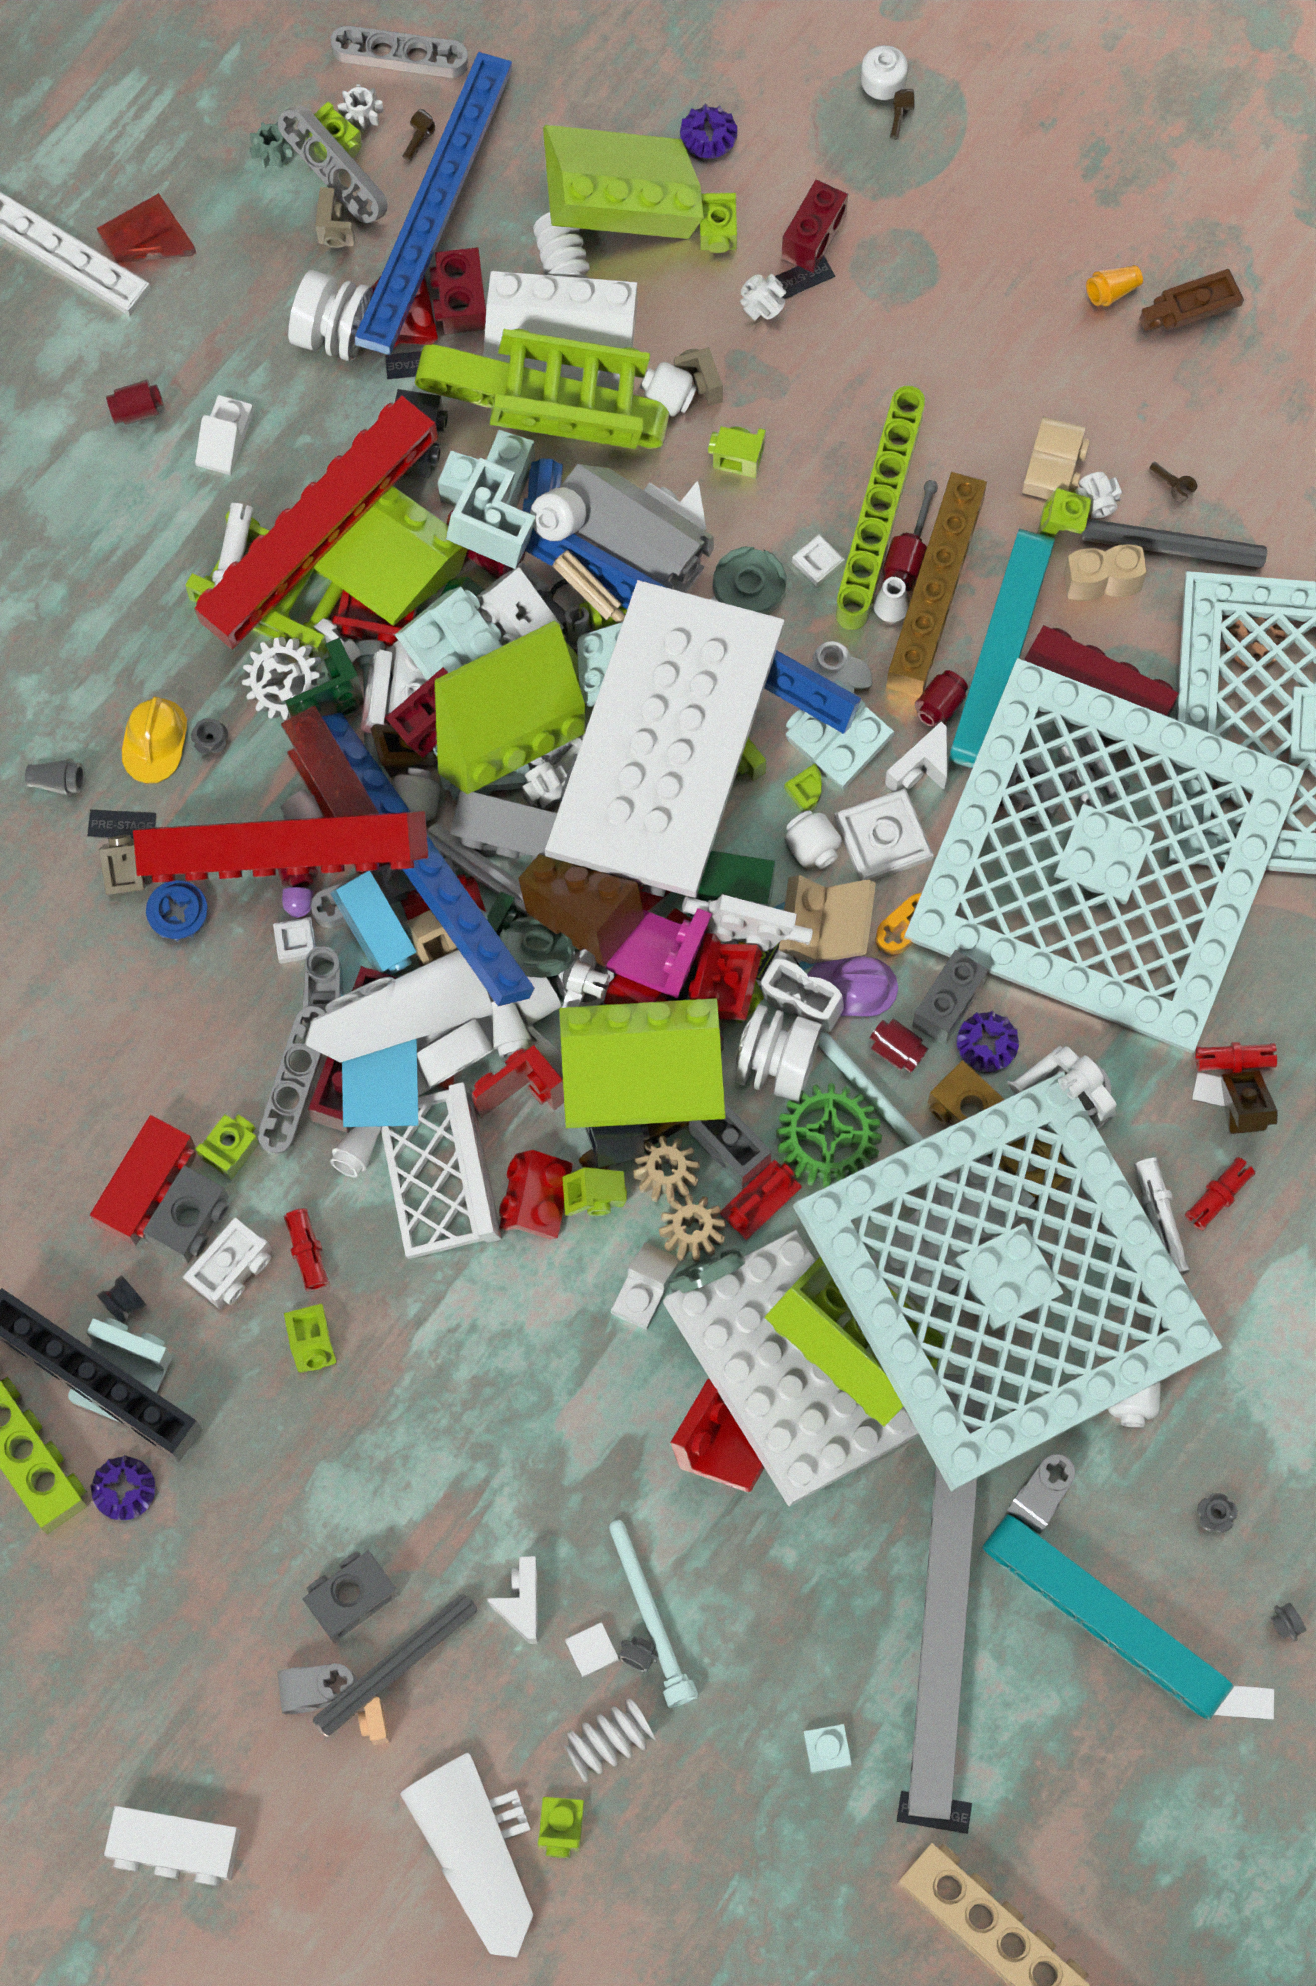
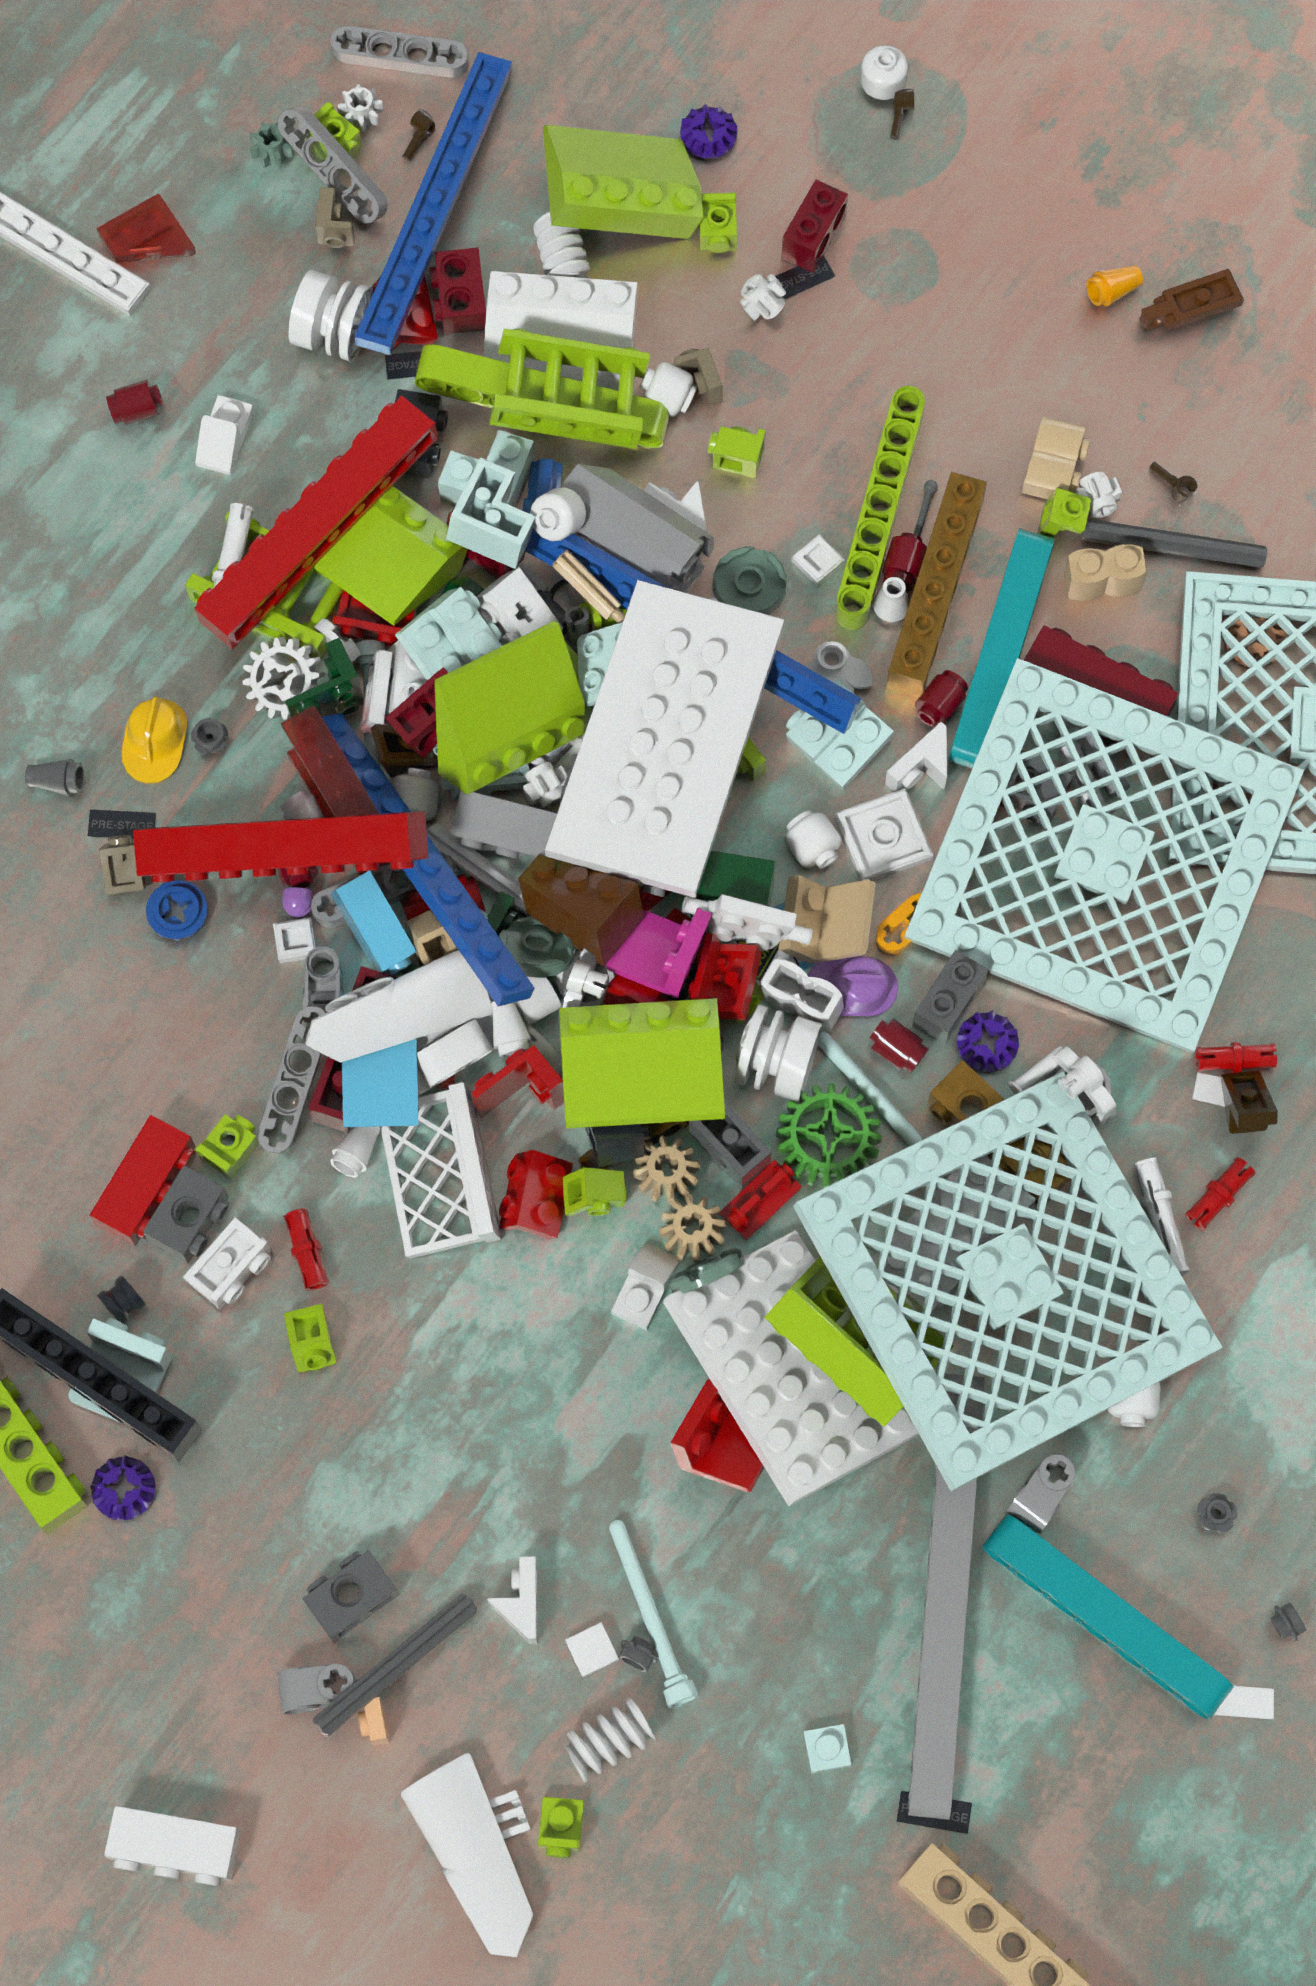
lime tile [784,763,822,813] -> none

